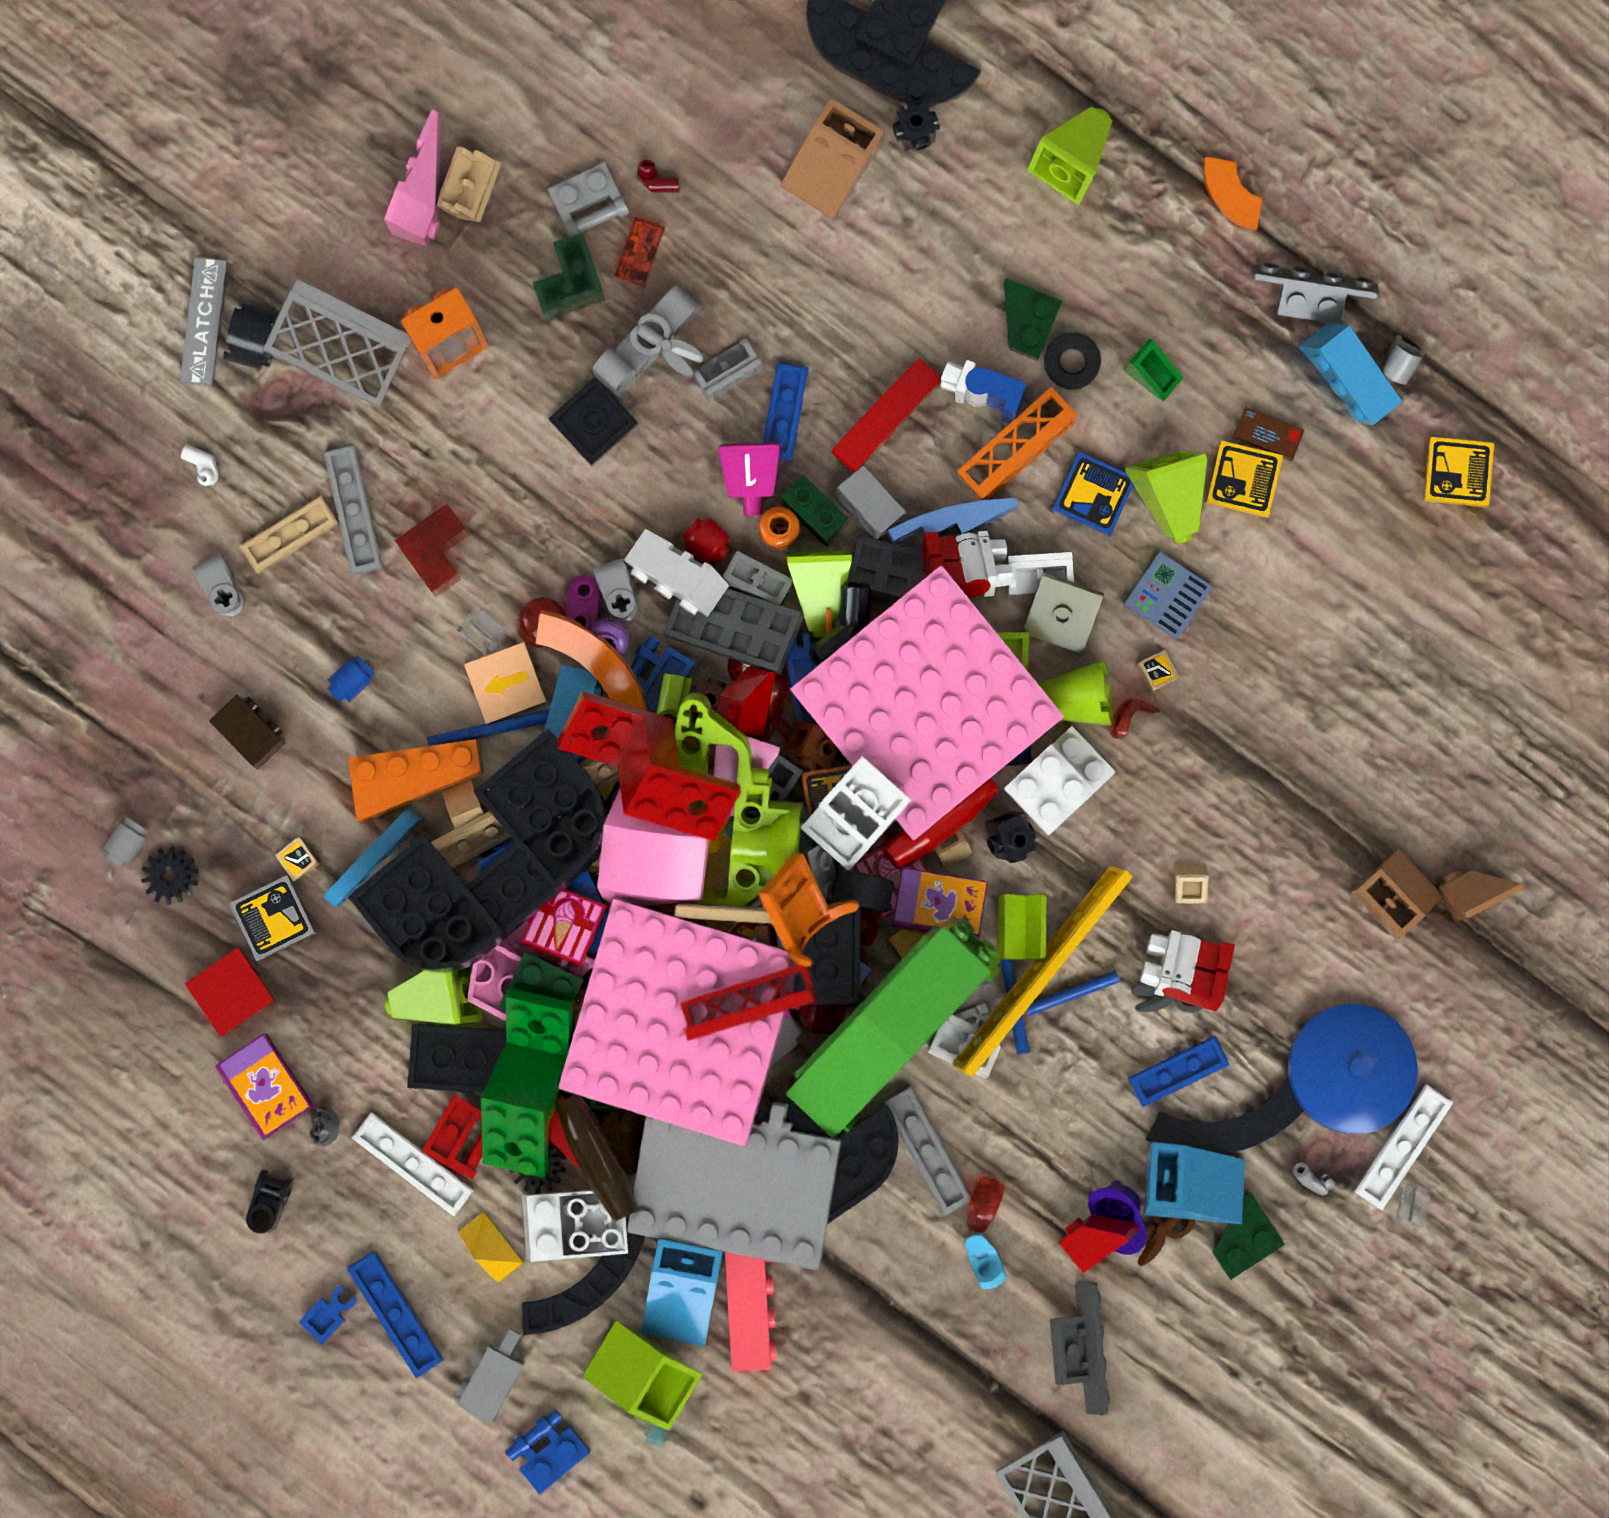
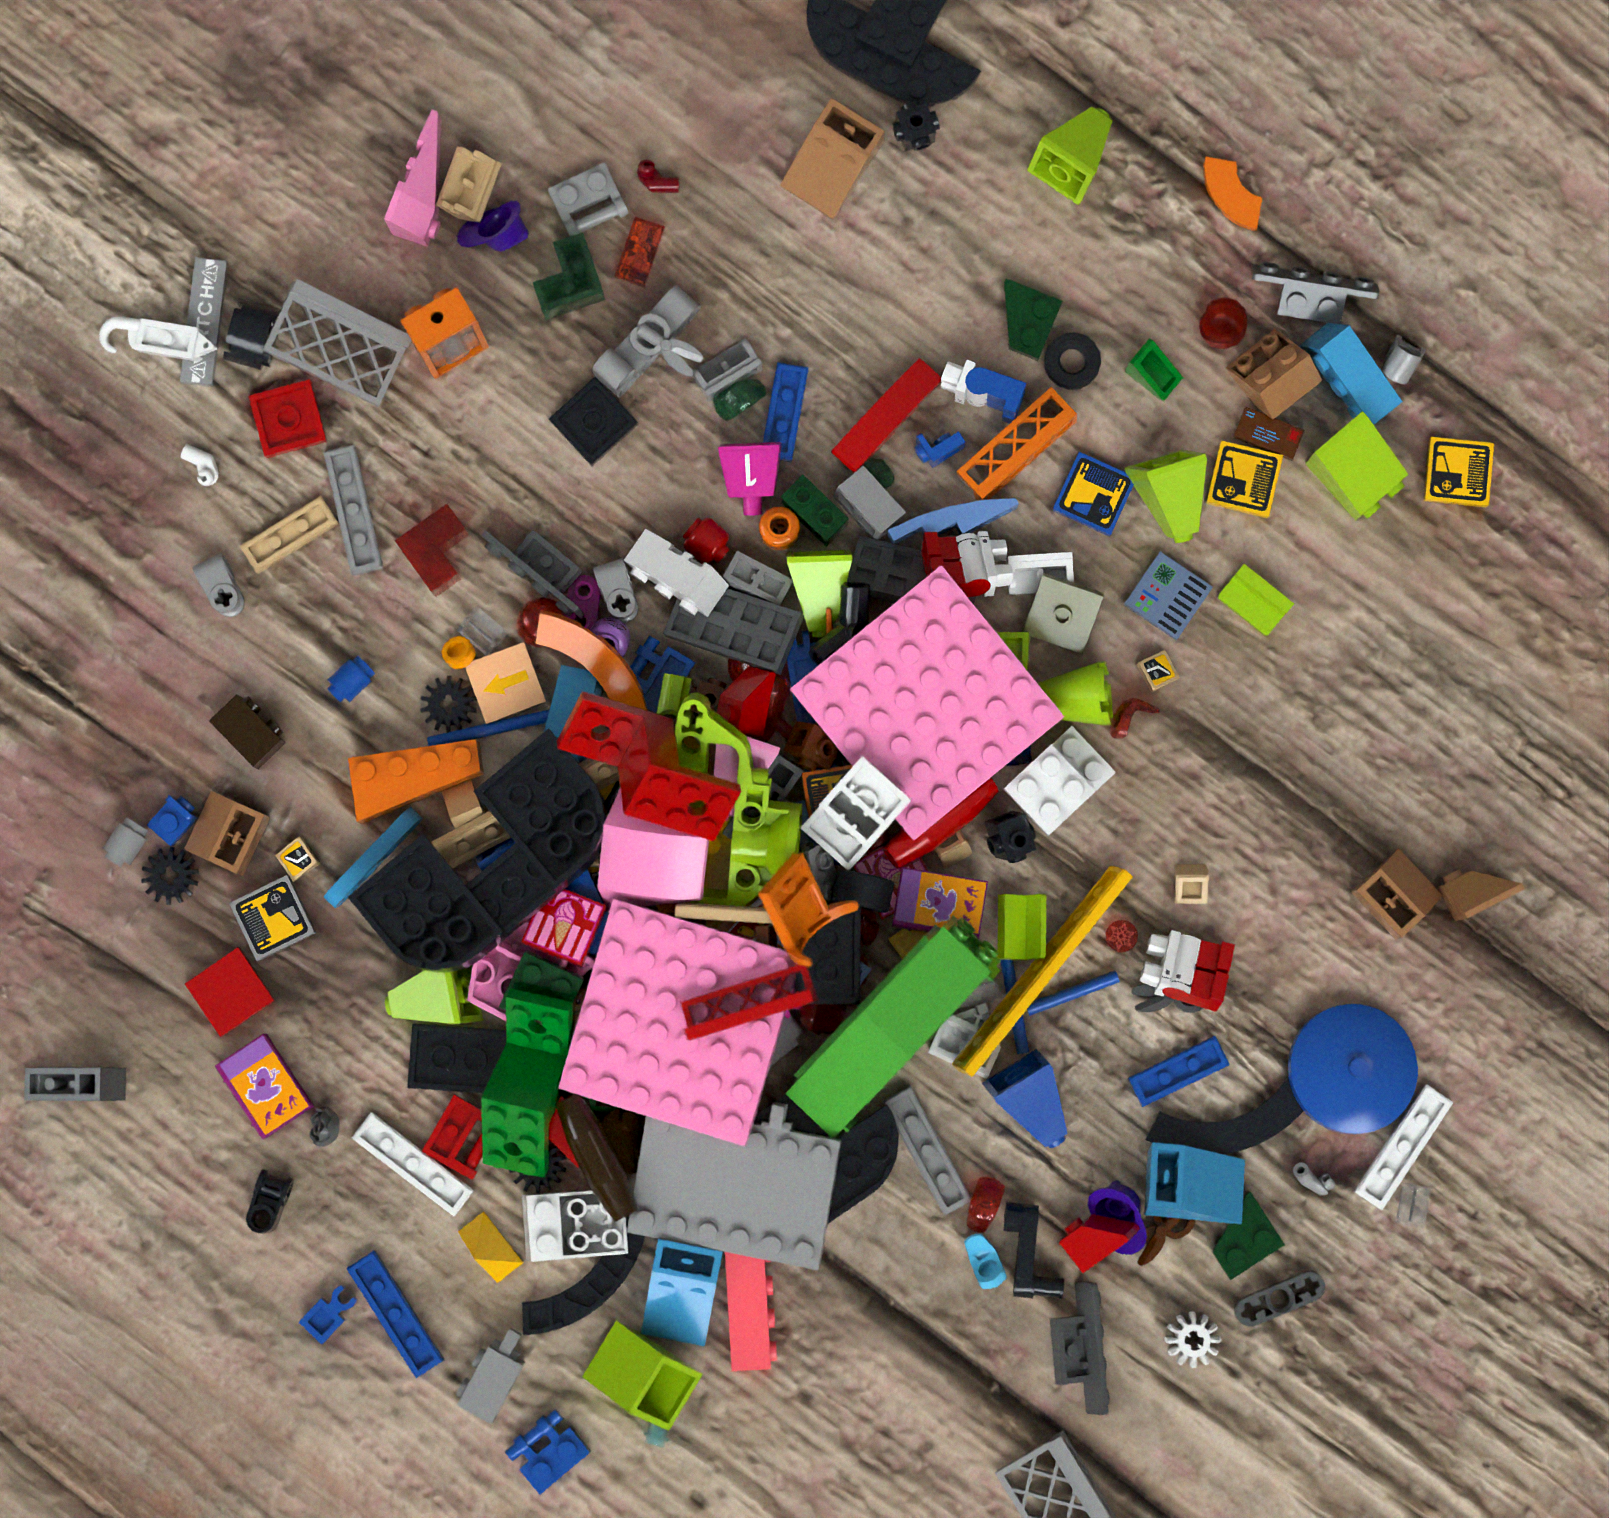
none -> dark grey slope [24,1067,126,1101]
none -> white plate [99,316,217,361]
none -> blue bracket [147,795,198,847]
none -> medium nougat slope [184,791,270,876]
none -> red tile [249,379,328,458]
none -> black gear [420,676,477,733]
none -> light orange tile [442,636,476,669]
none -> dark purple piece [457,201,529,252]
none -> dark grey bracket [481,530,585,619]
none -> clear green hair [713,379,767,421]
none -> clear green arm [860,458,894,488]
none -> blue bracket [914,431,965,468]
none -> blue slope [982,1049,1068,1148]
none -> black beam [1003,1202,1064,1299]
none -> clear red tile [1105,920,1138,952]
none -> white gear [1164,1311,1221,1368]
none -> clear red hair [1199,297,1248,350]
none -> lime panel [1218,564,1294,636]
none -> medium nougat slope [1225,329,1322,420]
none -> dark grey beam [1234,1271,1325,1327]
none -> lime slope [1305,411,1409,521]

